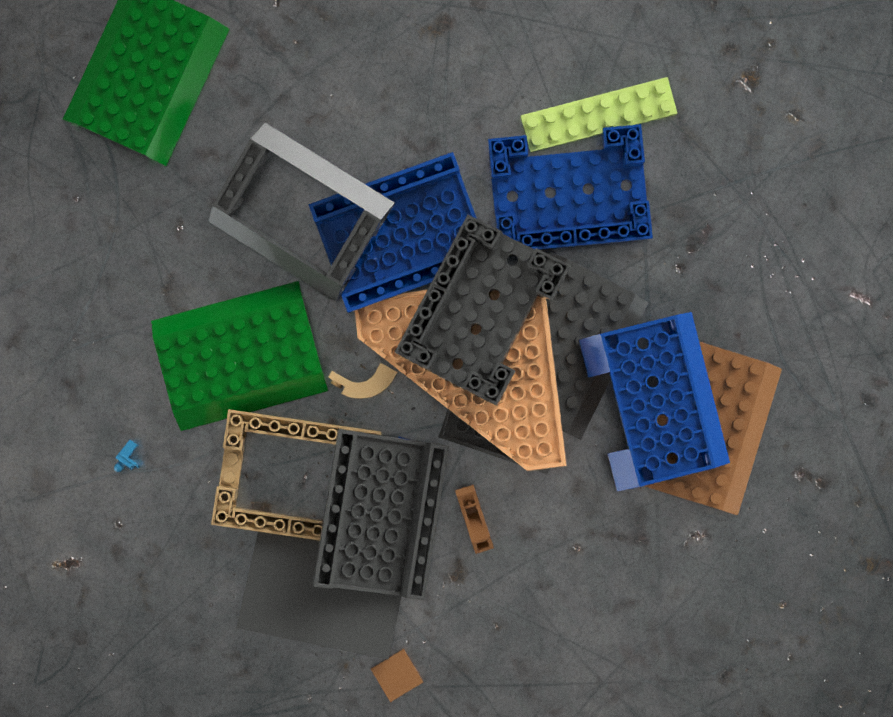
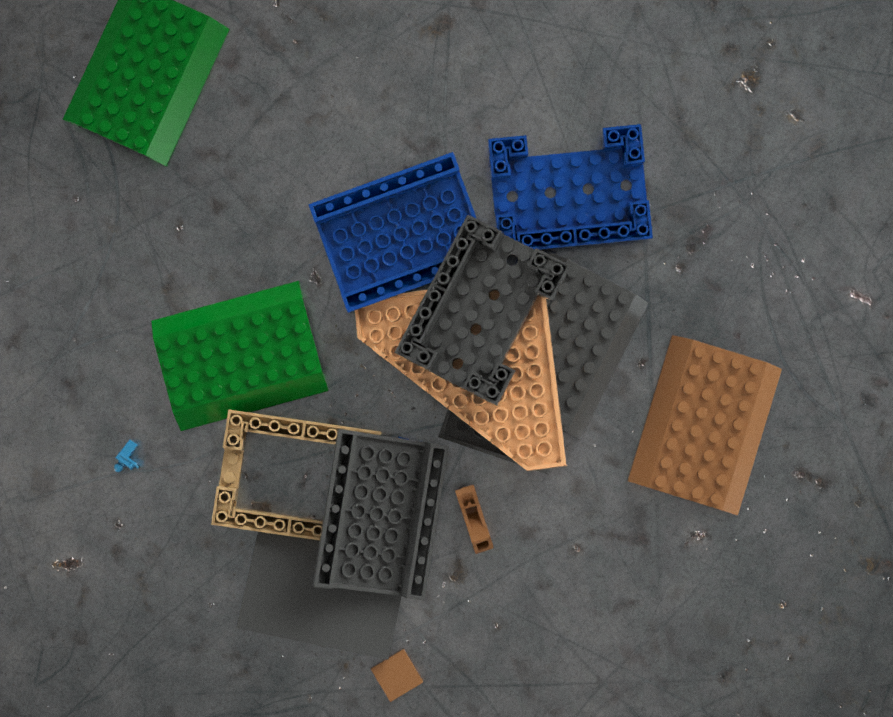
dark grey slope [209,123,395,302] -> none
tan arch [328,363,398,399] -> none
yellowish green plate [520,77,677,153] -> none
blue slope [579,312,730,491] -> none

